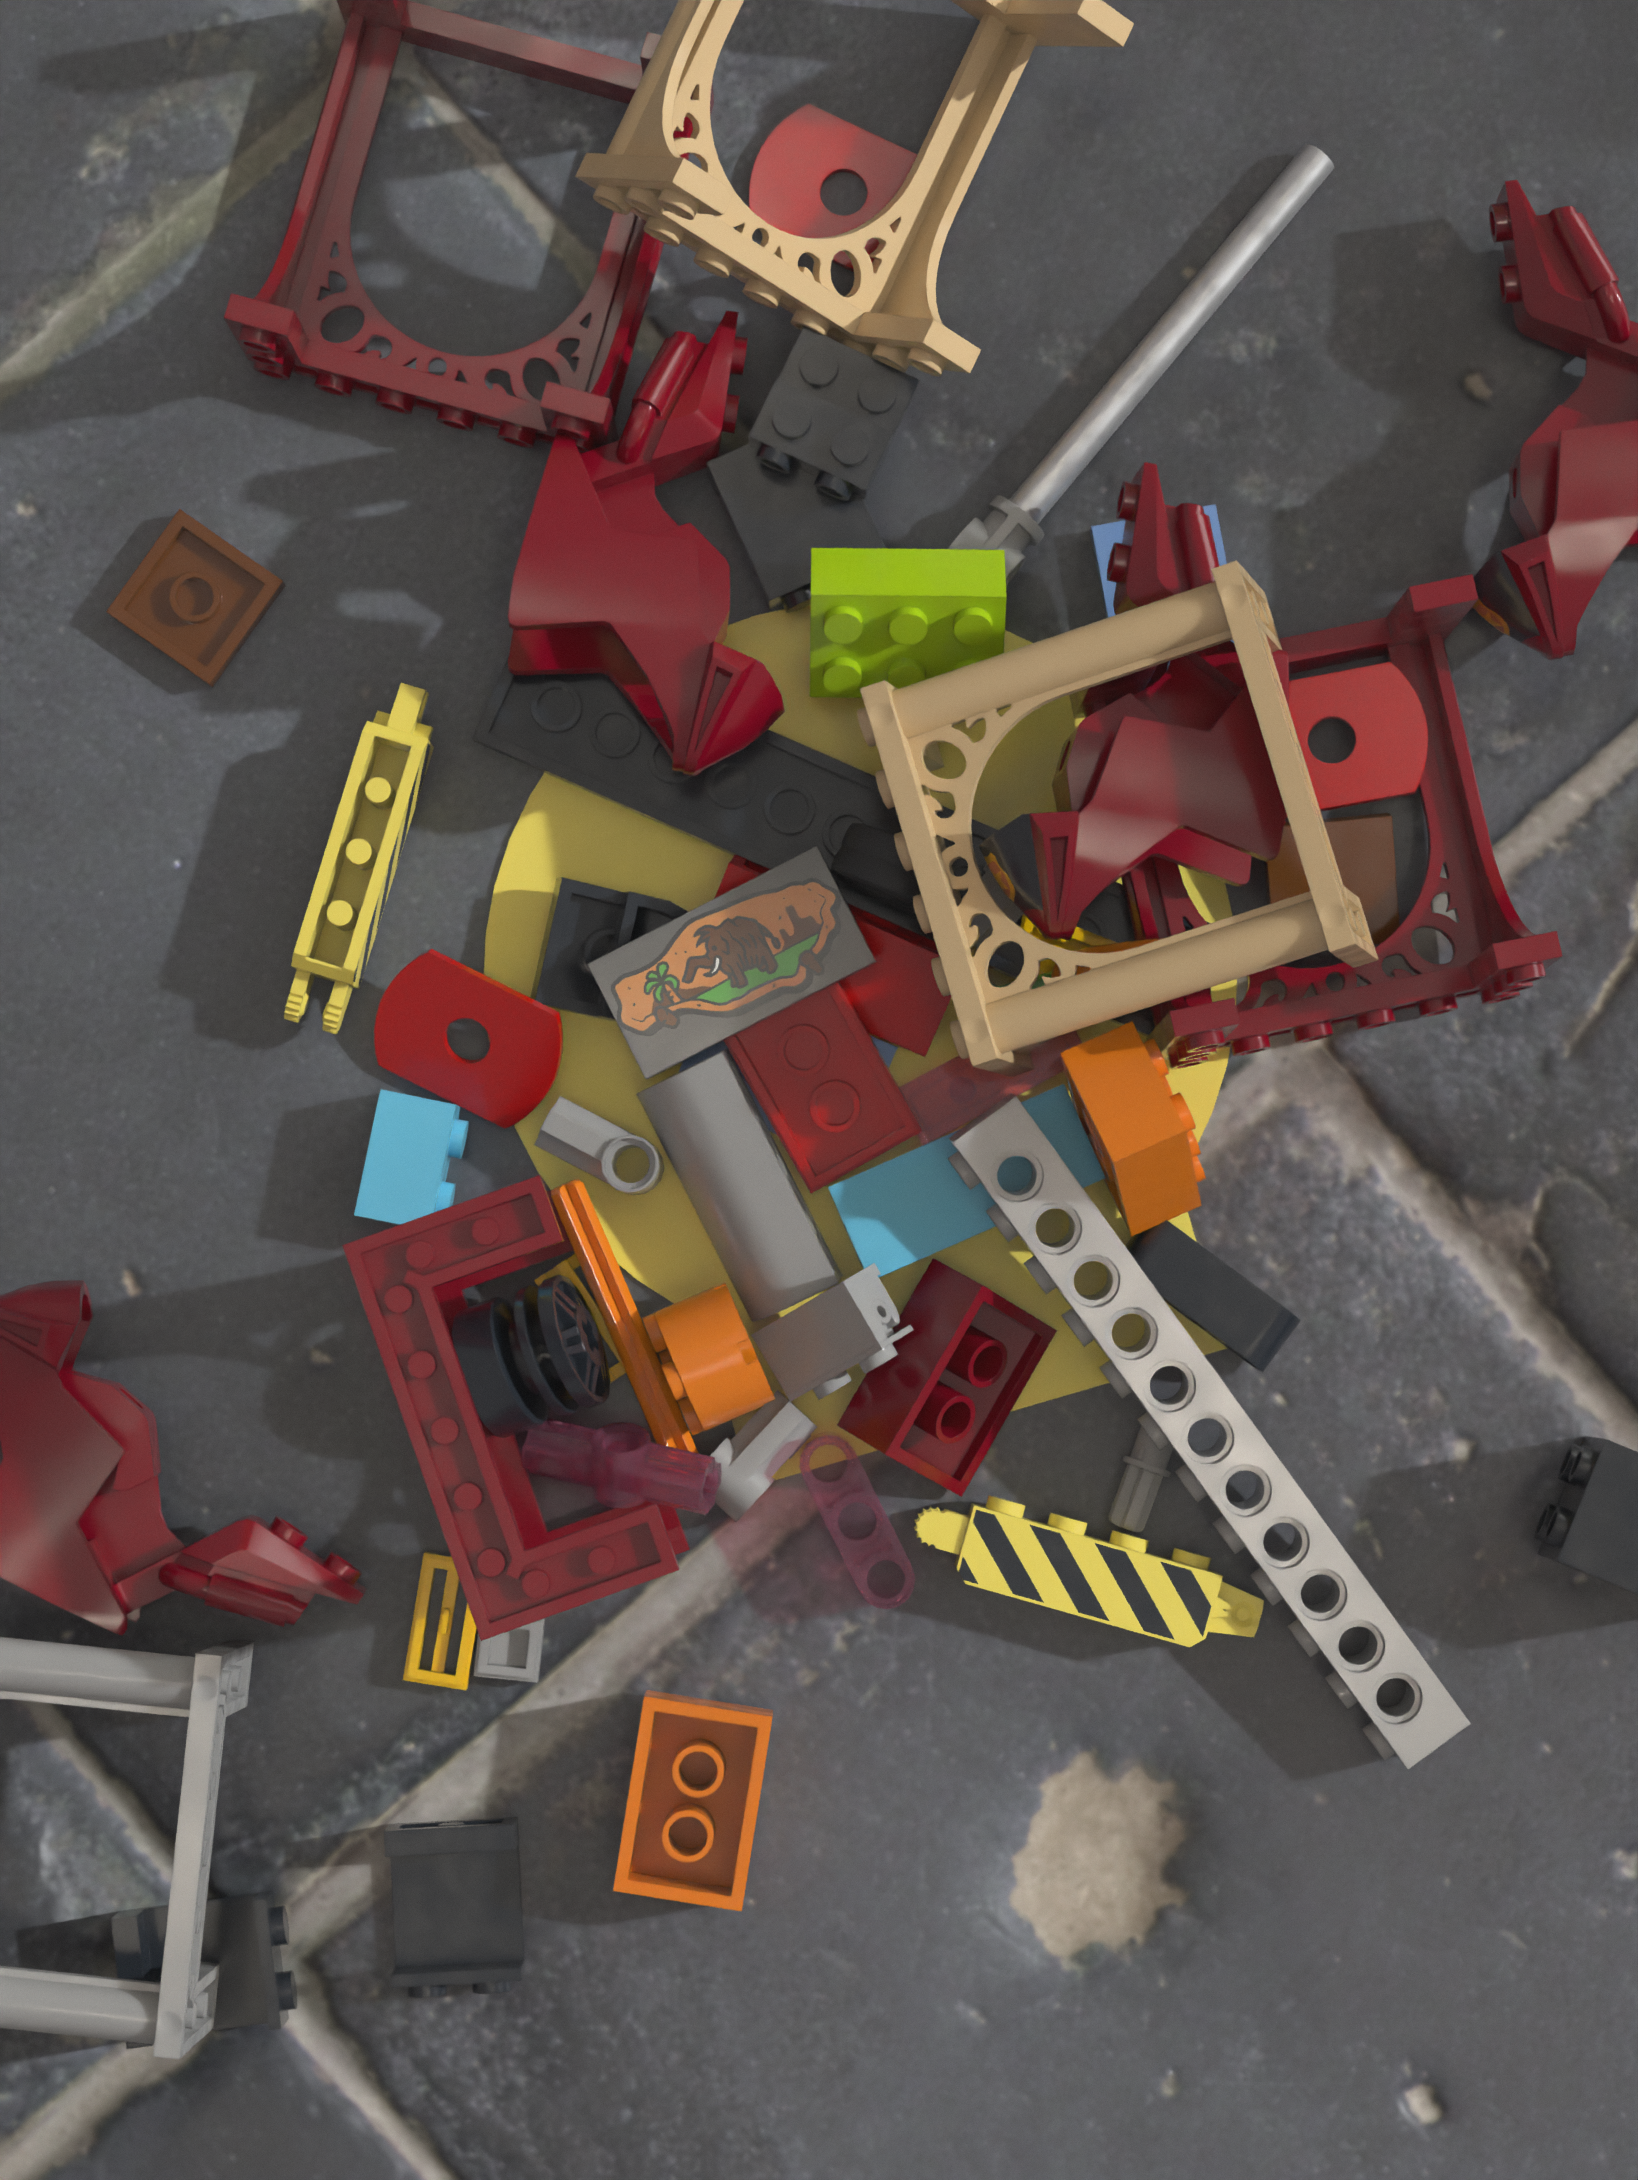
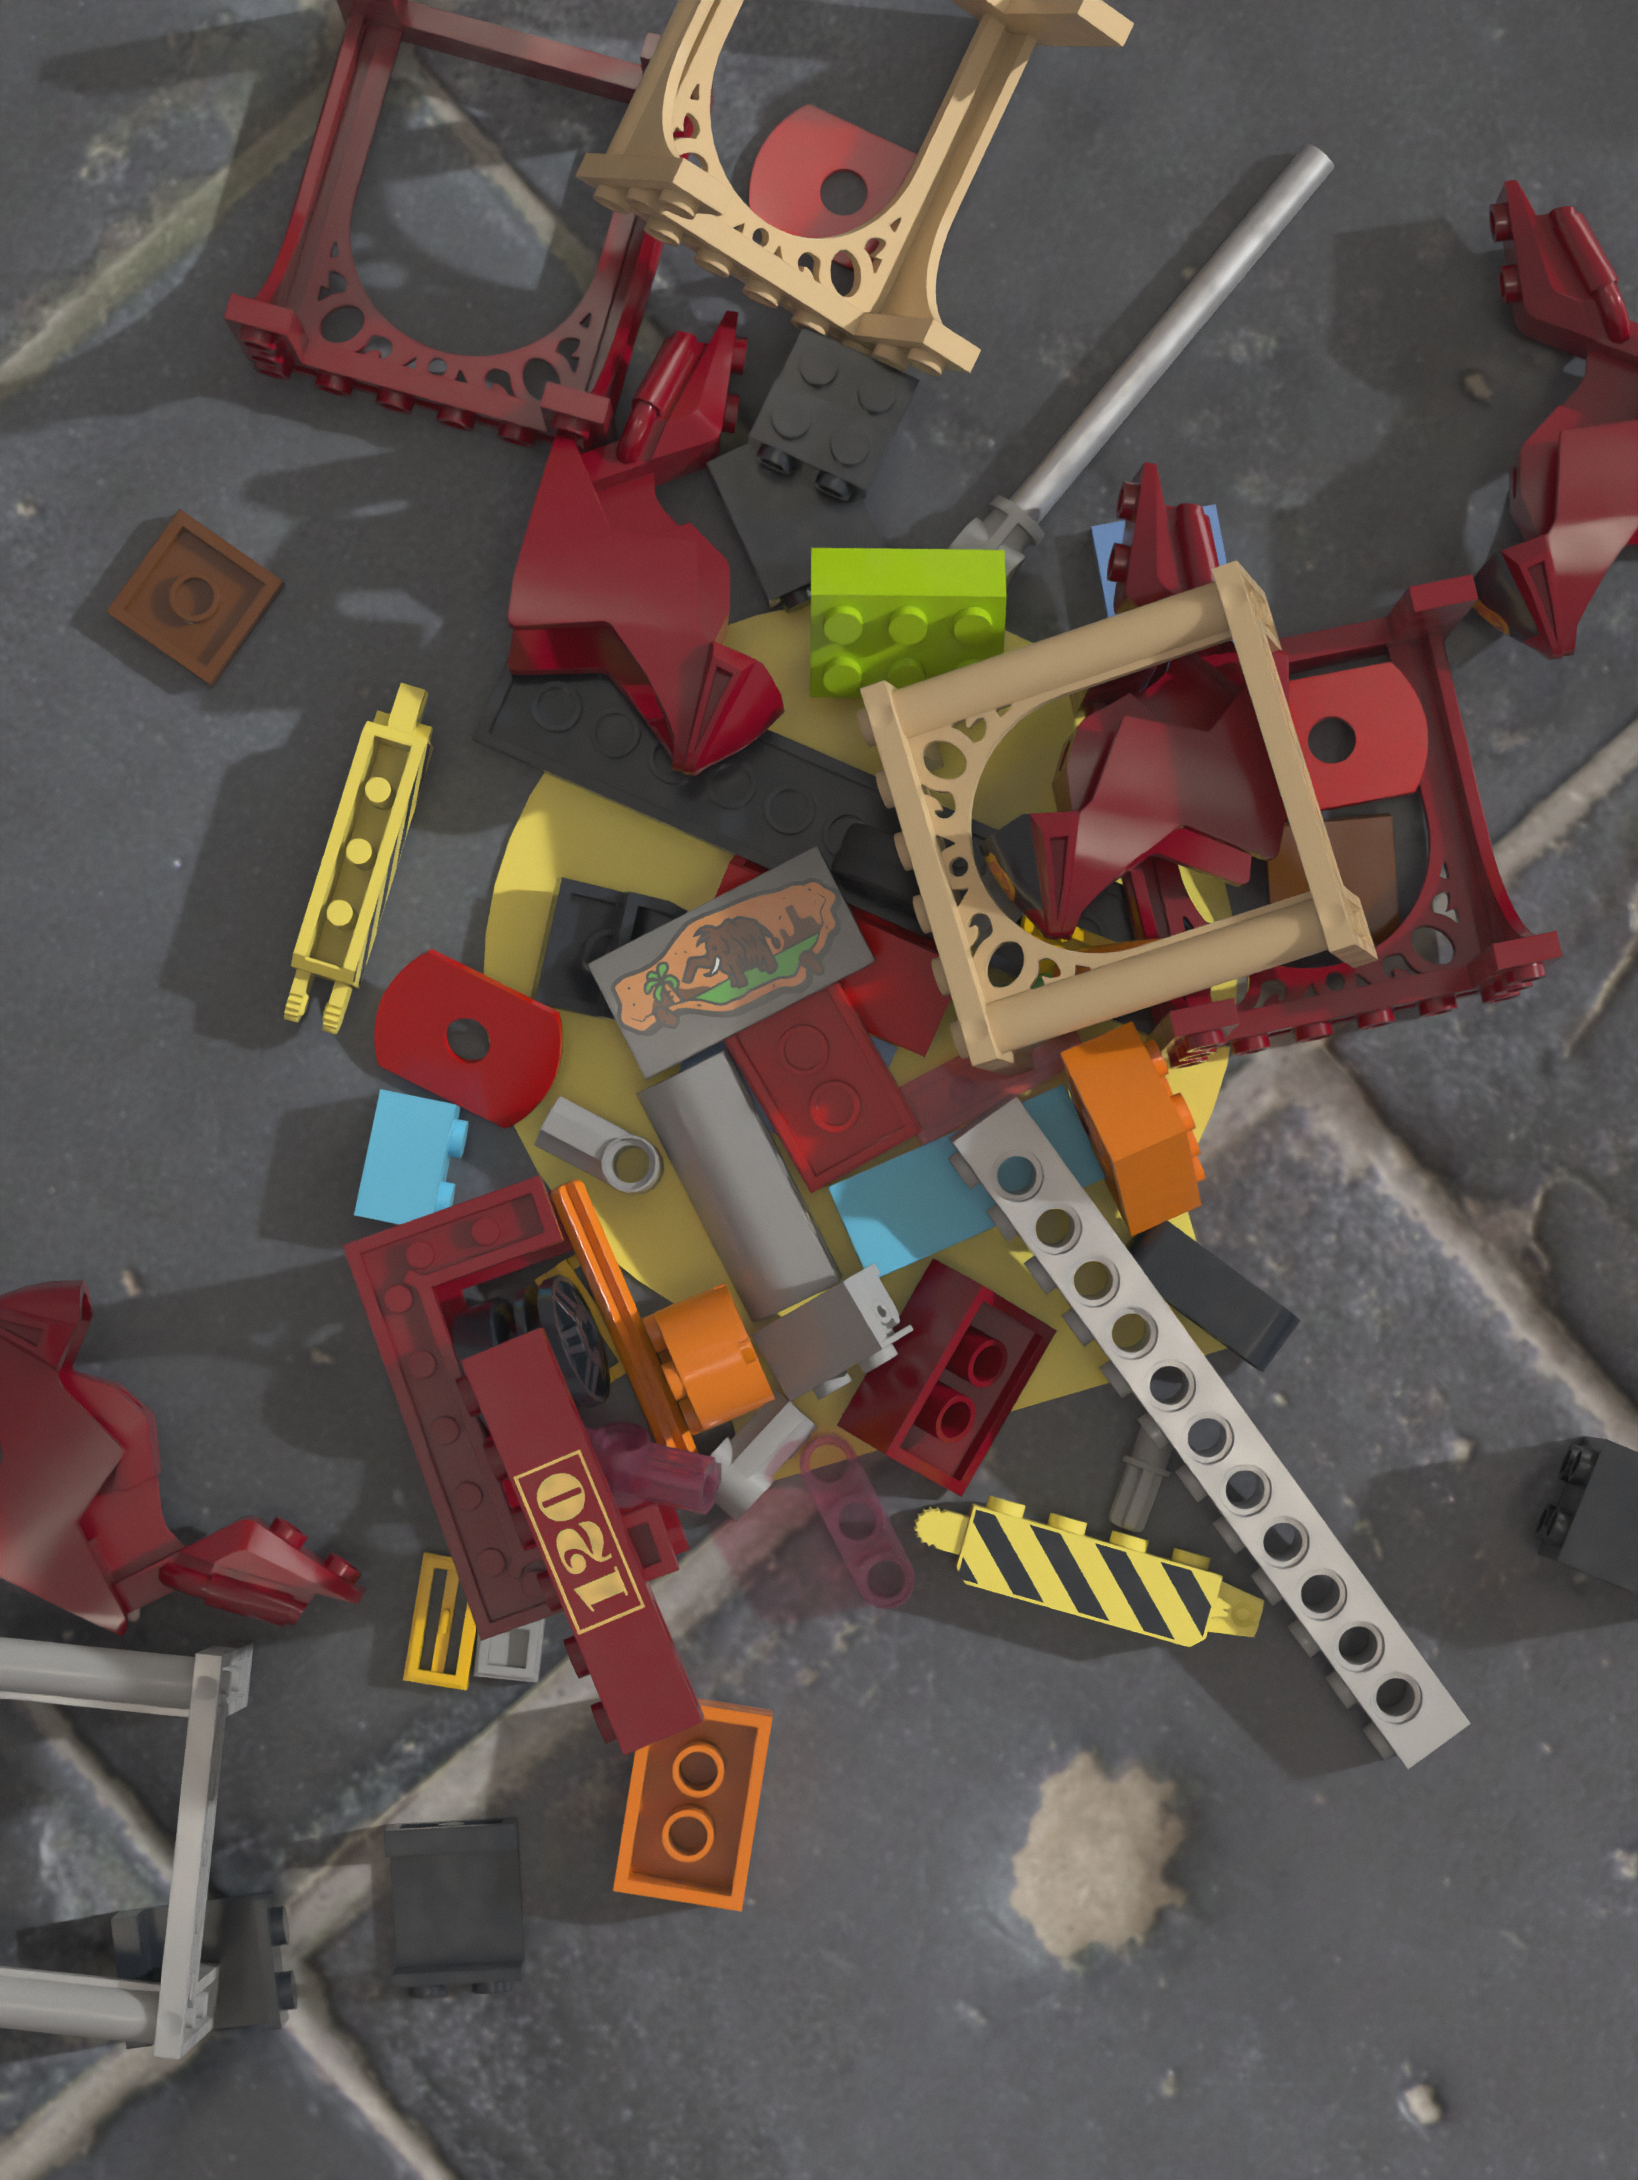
none -> dark red brick [455,1328,704,1755]

